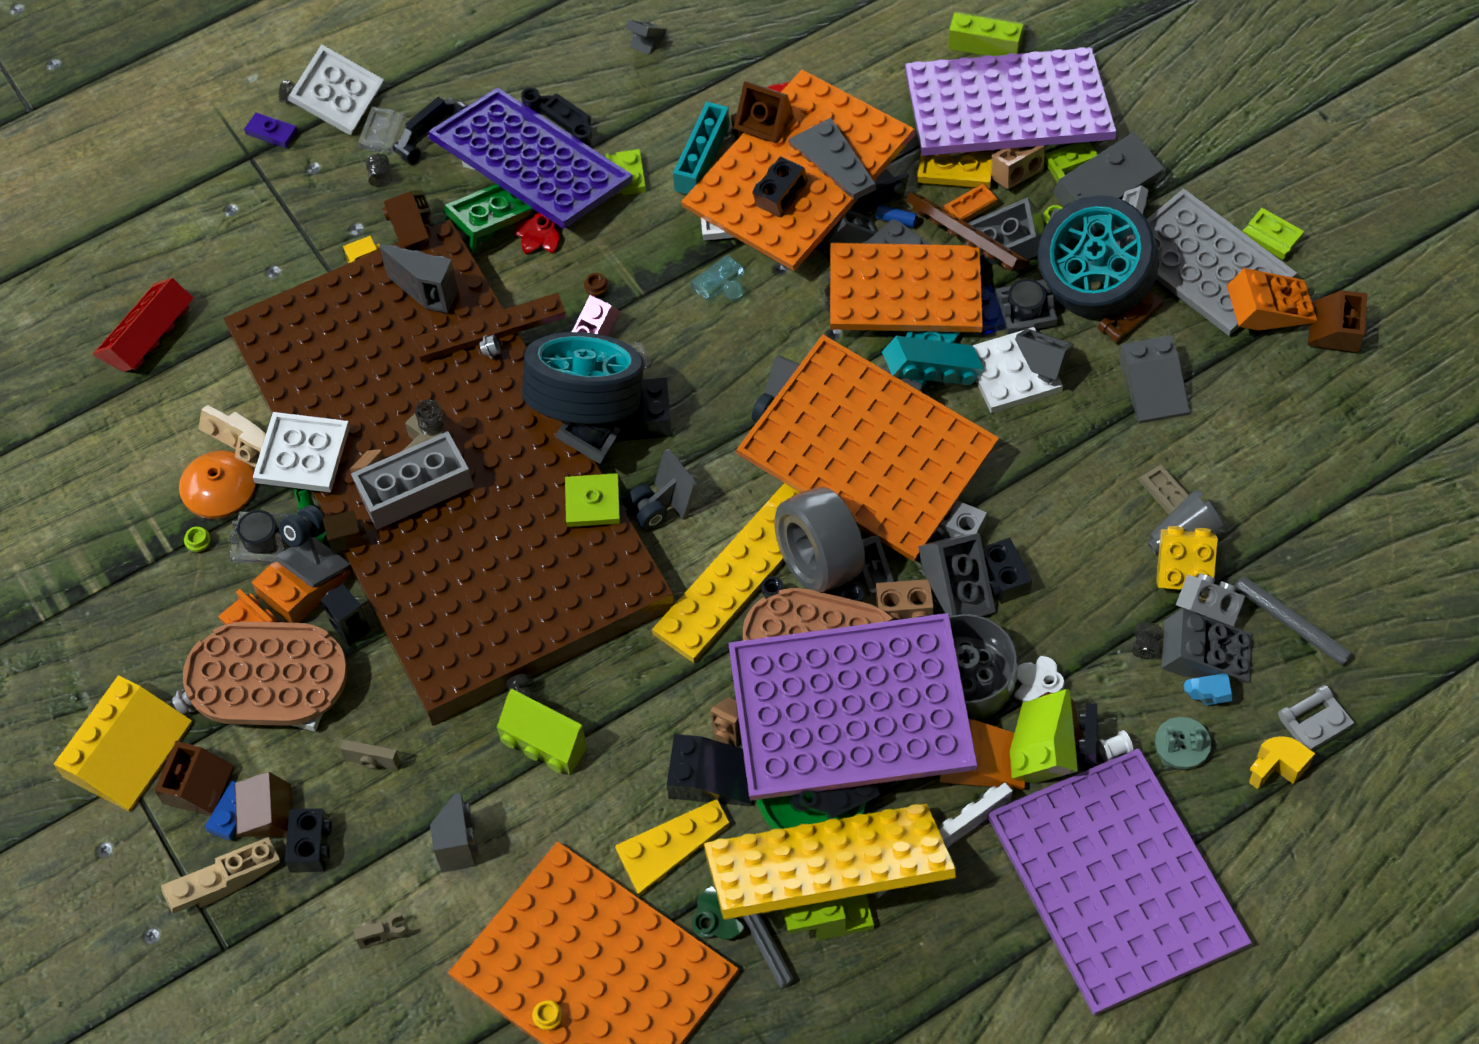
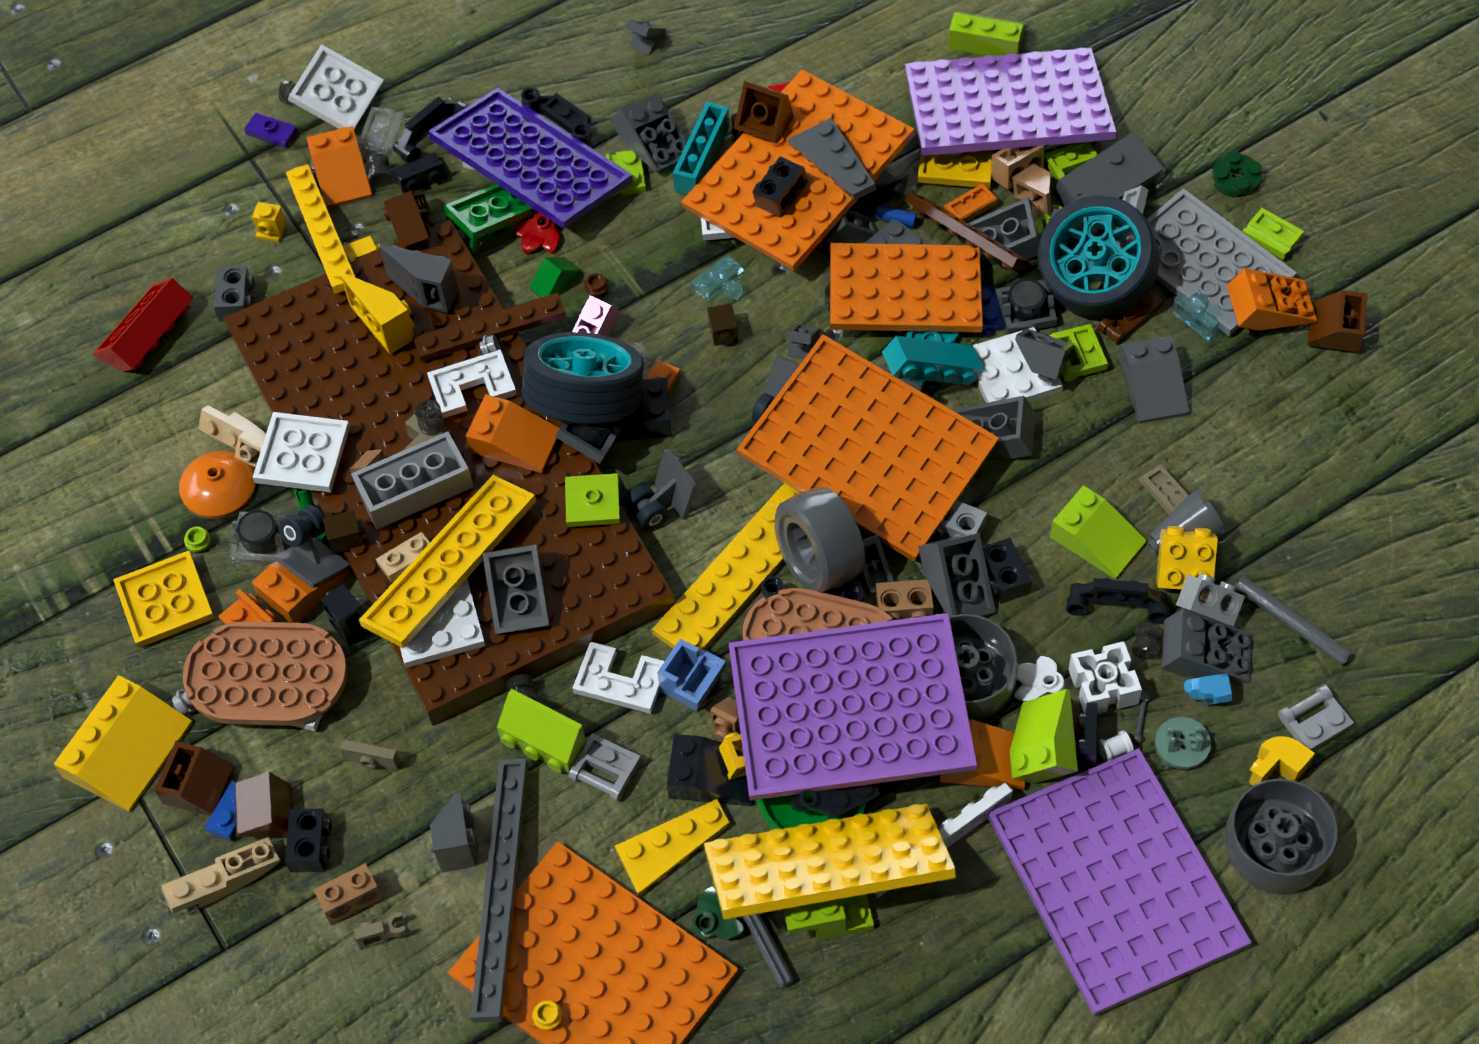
none -> yellow plate [113,551,215,648]
none -> dark grey brick [214,266,255,322]
none -> yellow brick [252,202,287,242]
none -> yellow plate [286,164,355,294]
none -> orange slope [306,126,372,209]
none -> medium nougat brick [313,863,383,925]
none -> yellow slope [341,274,415,354]
none -> yellow plate [359,475,536,649]
none -> tan plate [376,532,430,582]
none -> black bracket [391,152,447,194]
none -> white plate [400,579,485,668]
none -> white plate [427,350,517,418]
none -> orange slope [466,394,560,473]
none -> dark grey plate [470,758,529,1023]
none -> dark grey slope [482,545,550,634]
none -> green slope [529,257,582,298]
none -> light grey plate [568,734,641,801]
none -> white plate [572,642,665,714]
none -> dark grey slope [610,92,687,172]
none -> orange plate [646,360,681,393]
none -> medium blue plate [657,638,726,711]
none -> dark brown brick [707,303,738,346]
none -> yellow brick [719,732,746,780]
none -> dark grey slope [785,323,820,359]
none -> dark grey slope [953,395,1036,459]
none -> medium nougat slope [1012,164,1053,215]
none -> lime plate [1049,324,1108,382]
none -> lime slope [1050,485,1147,580]
none -> black plate [1066,578,1170,624]
none -> white brick [1069,642,1142,714]
none -> dark grey hinge [1132,692,1150,744]
none -> clear light blue plate [1172,292,1220,342]
none -> dark green plate [1212,151,1262,198]
none -> dark grey wheel [1225,779,1338,894]

